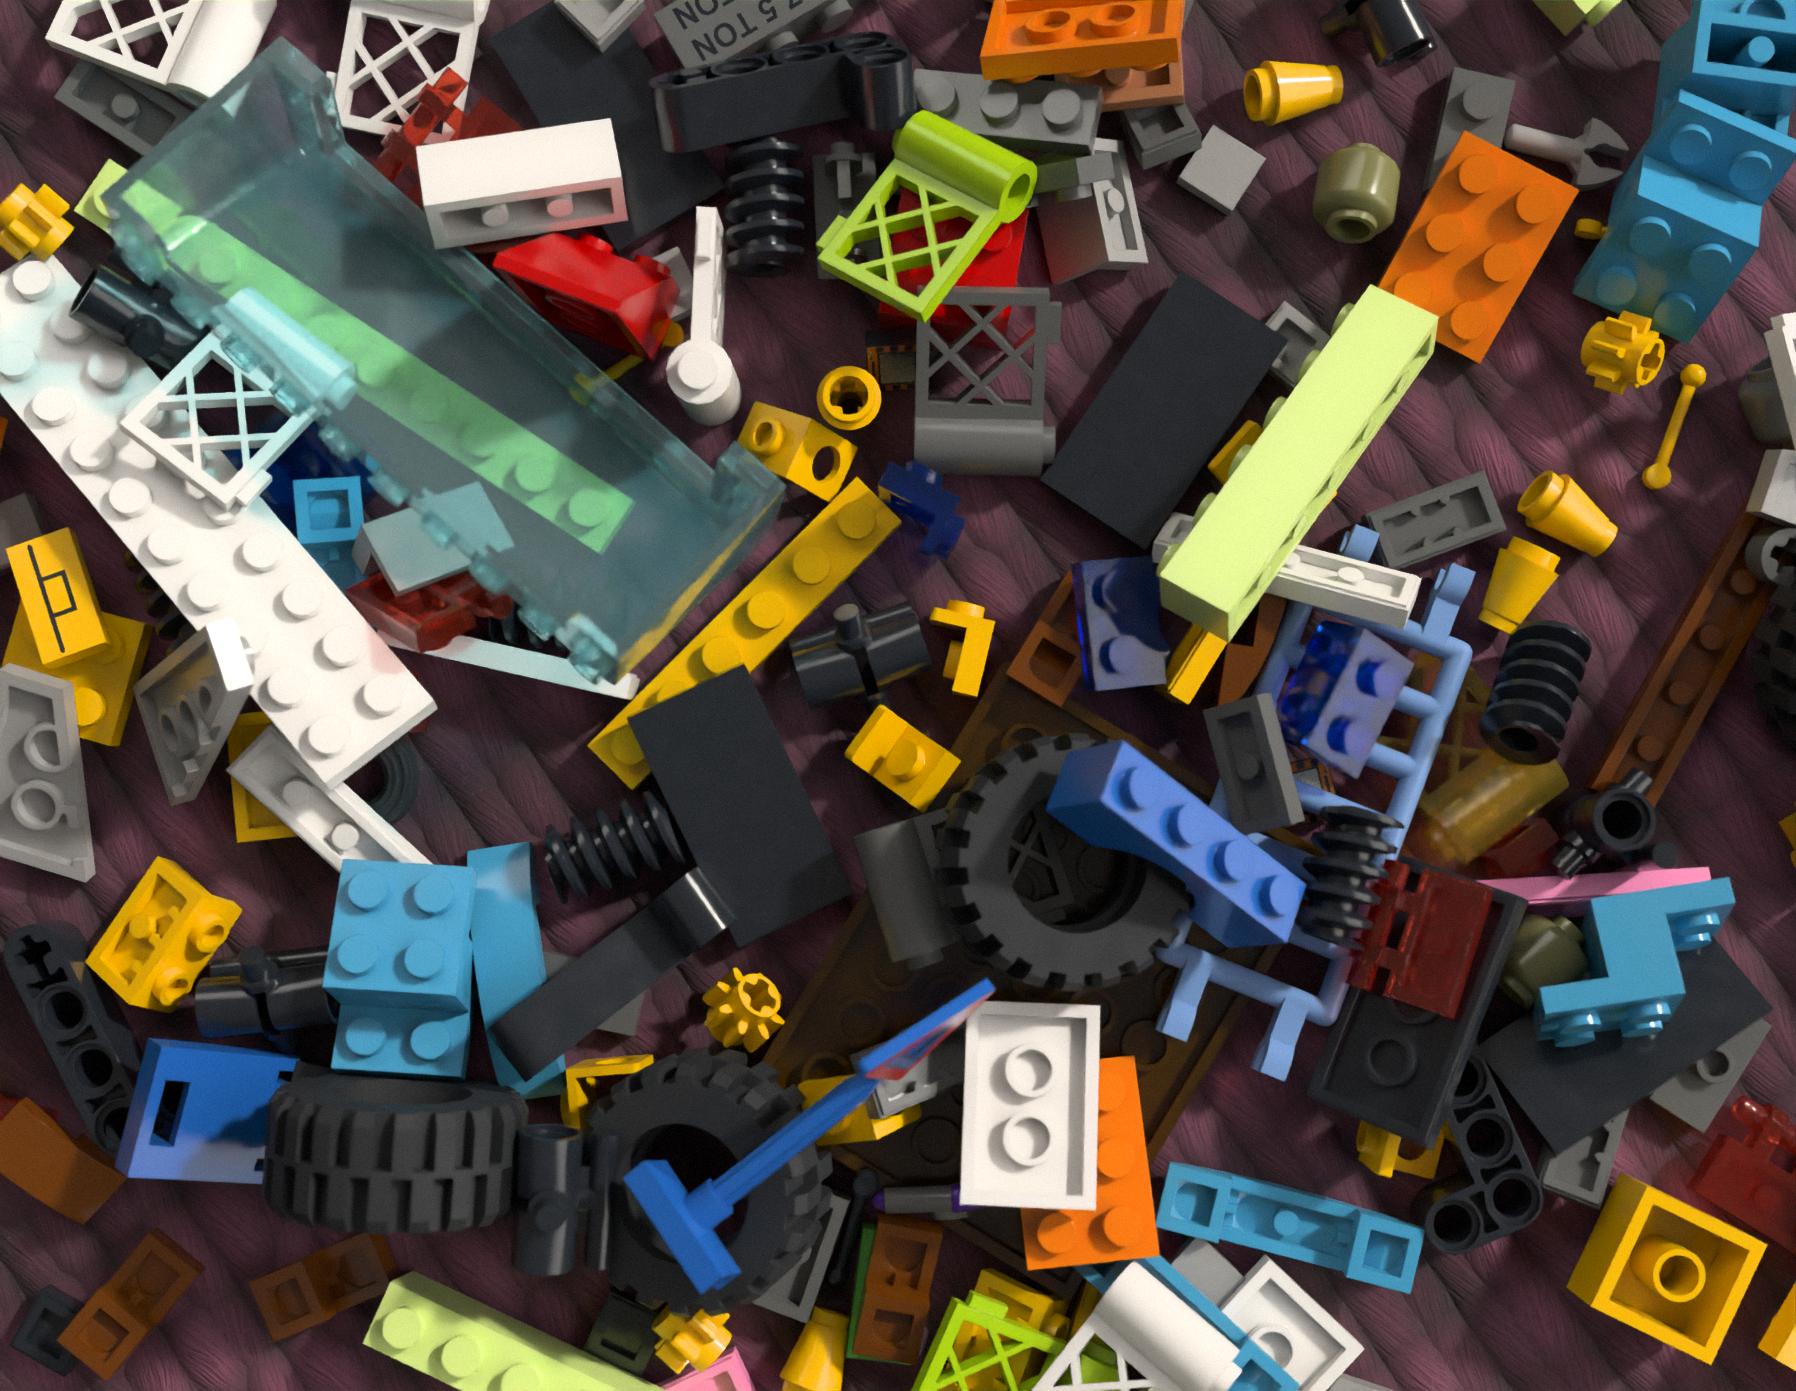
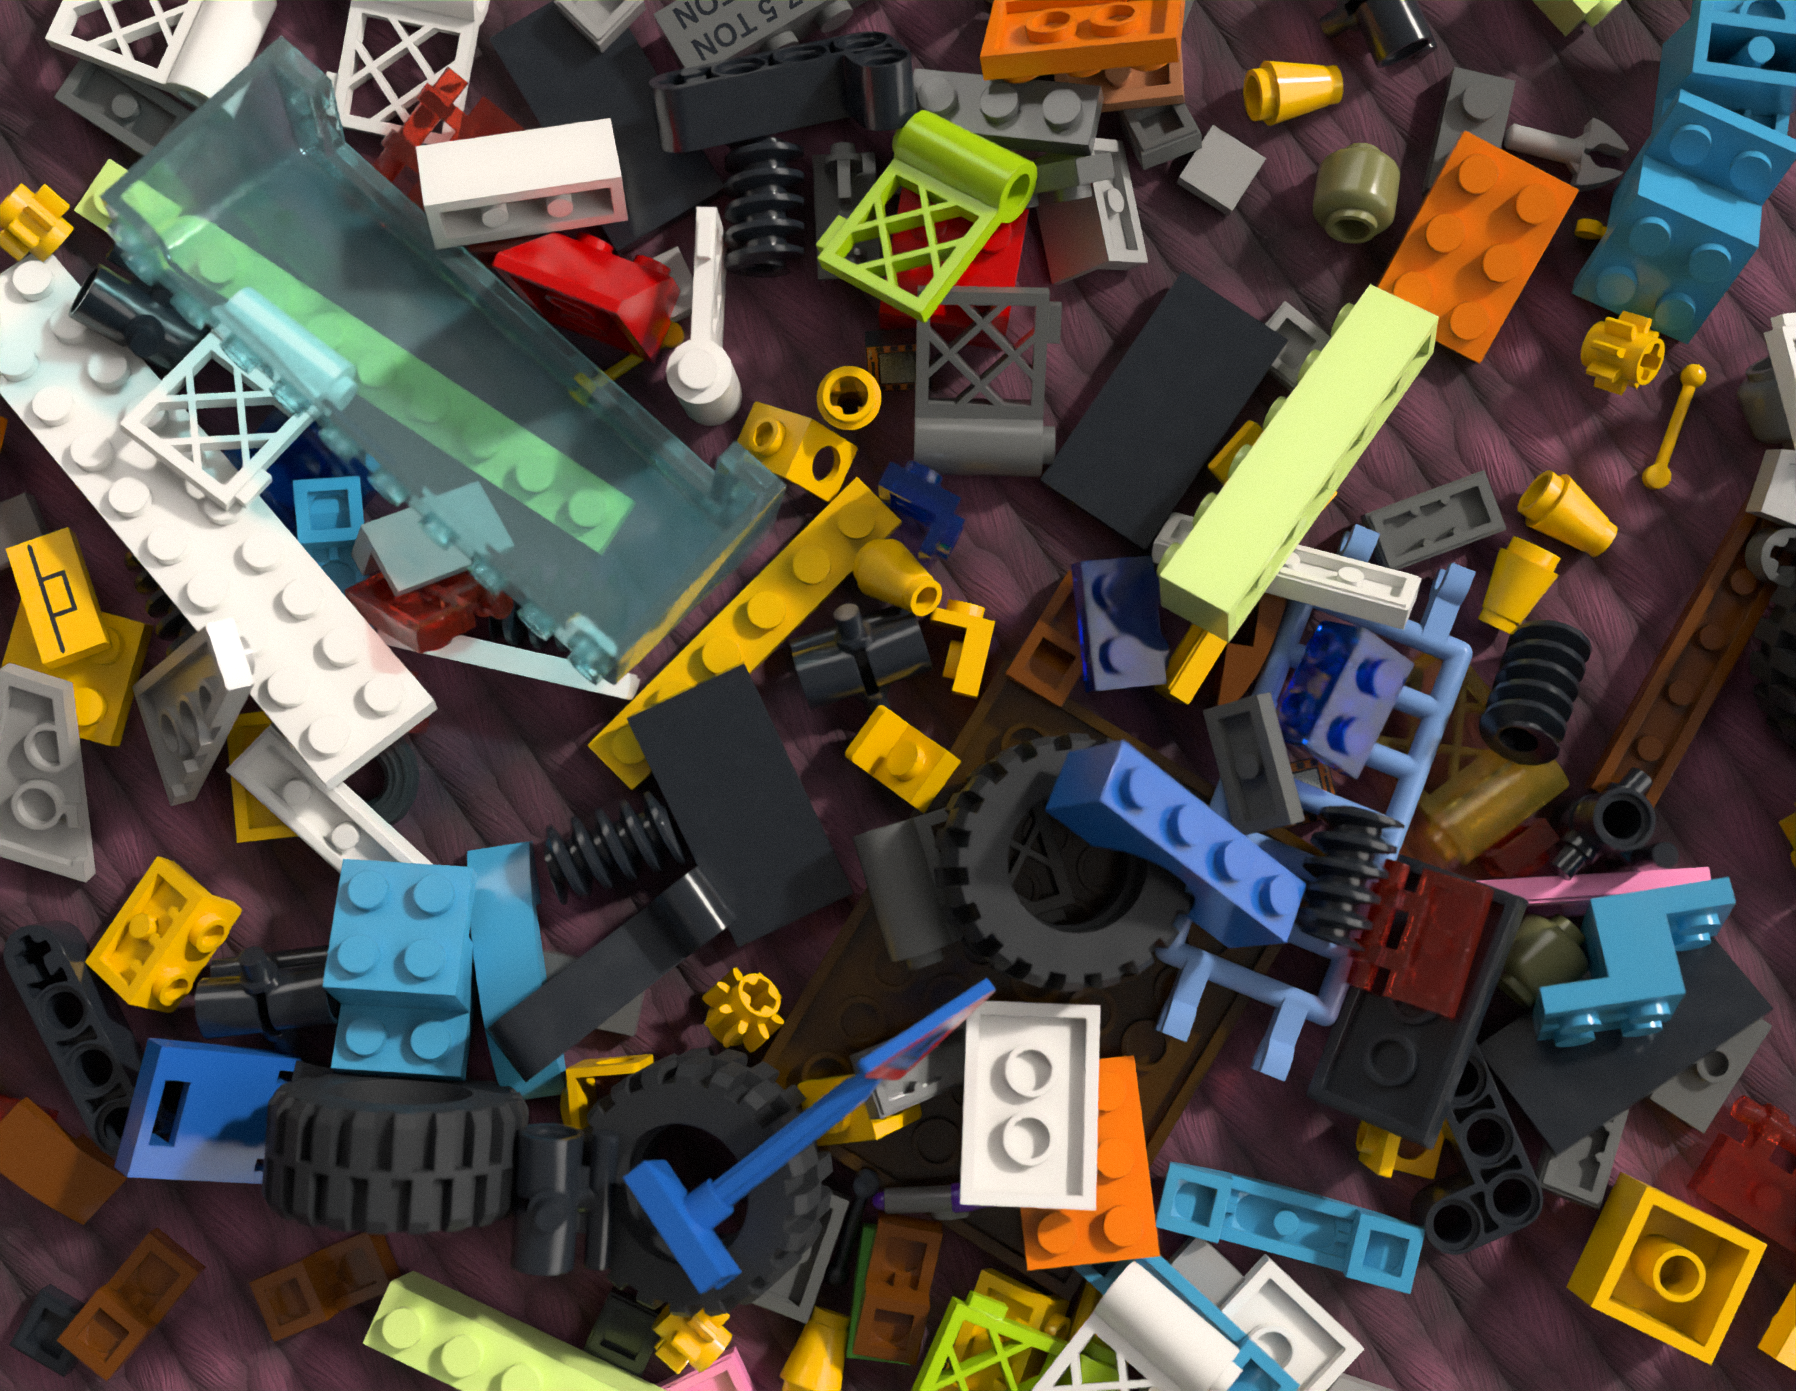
none -> yellow cone [853,538,942,616]

